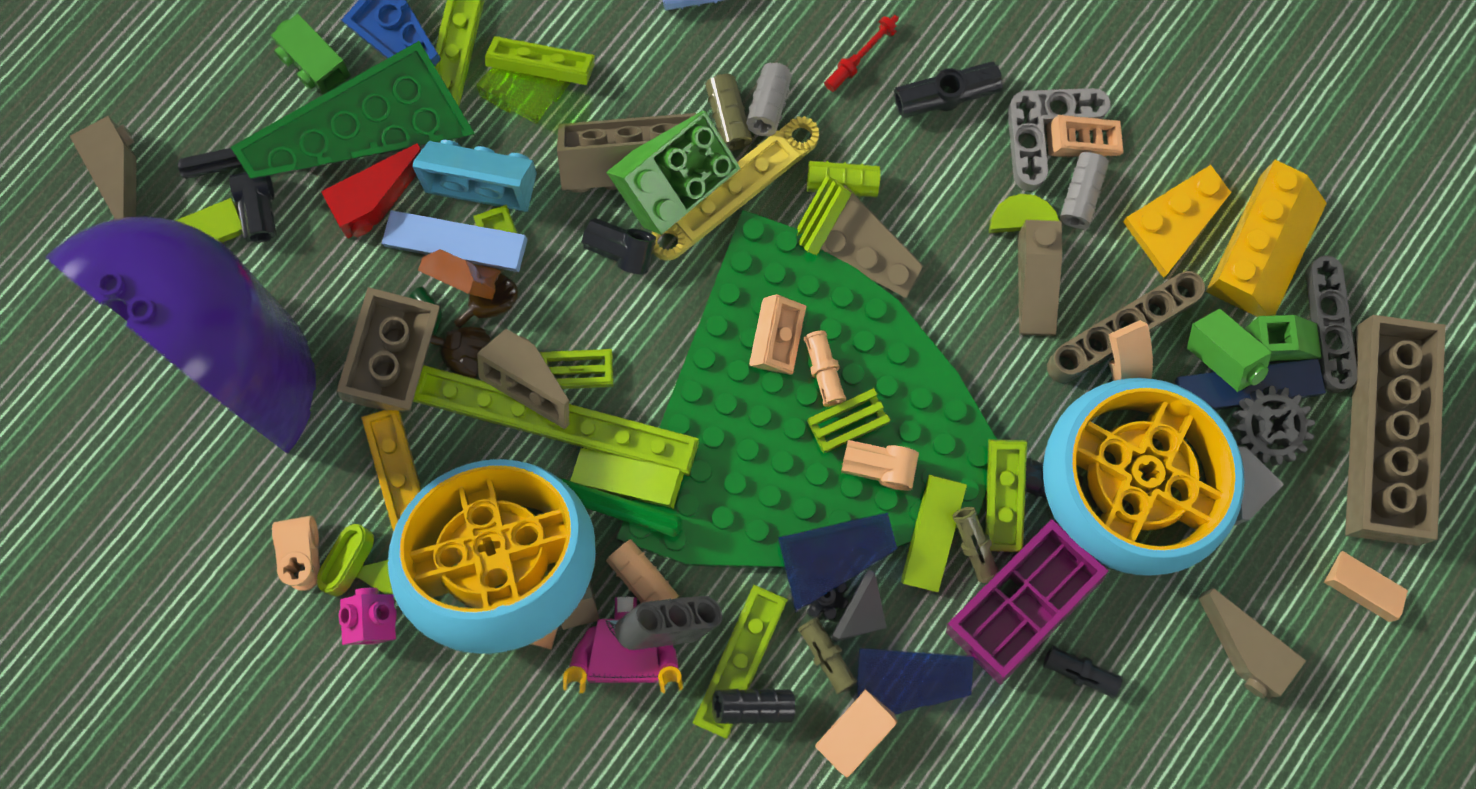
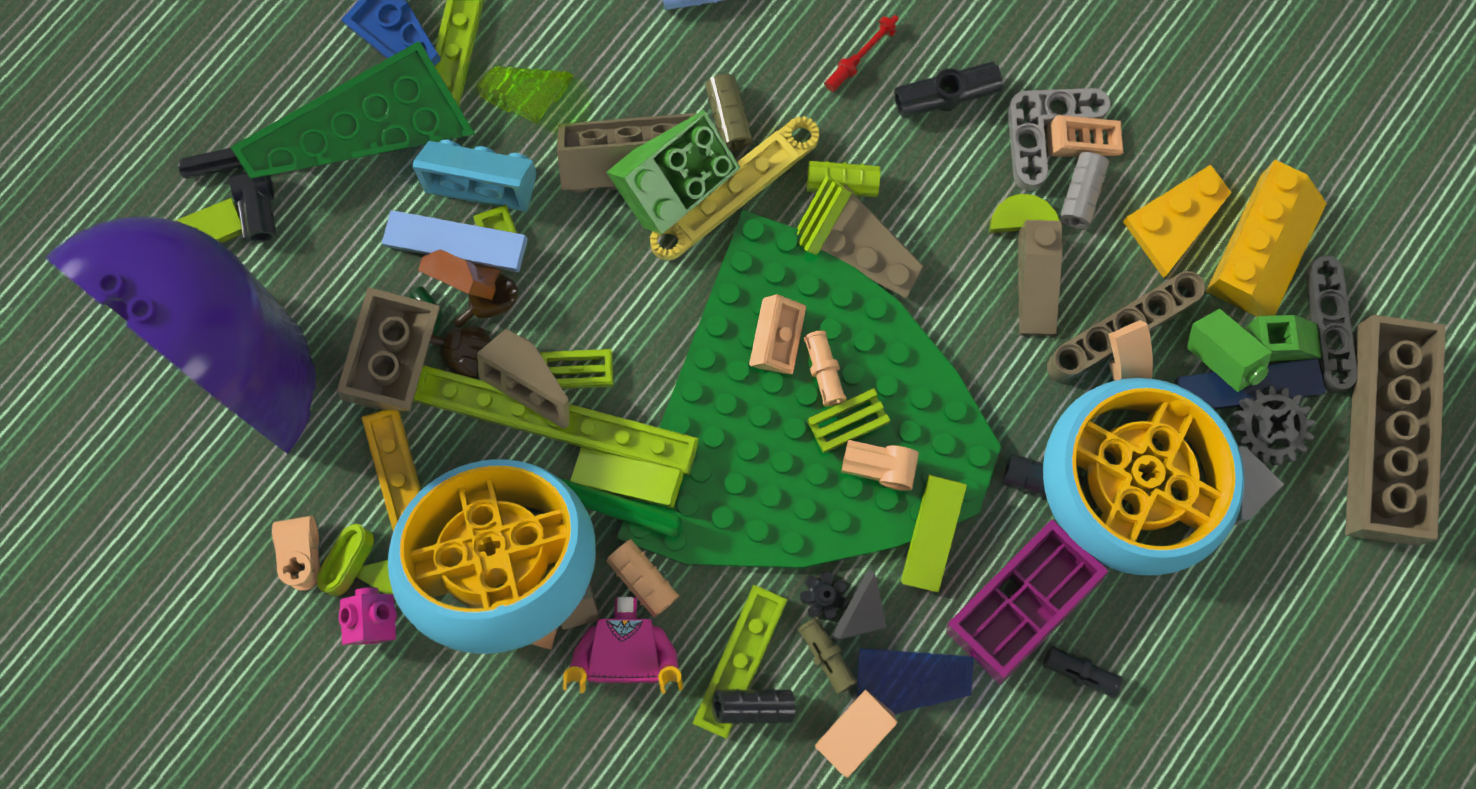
dark tan slope [70,116,136,219] -> none
bright green brick [271,13,350,95] -> none
red slope [321,143,421,239] -> none
lime tile [485,36,595,85] -> none
black piece [582,218,656,274] -> none
dark grey beam [614,596,723,650] -> none
light grey axle [746,63,792,136] -> none
clear blue wing [778,512,897,613] -> none
olive pin [952,507,999,583] -> none
lime tile [985,439,1027,552] -> none
dark tan slope [1198,588,1306,699] -> none
light nougat slope [1324,551,1408,622] -> none

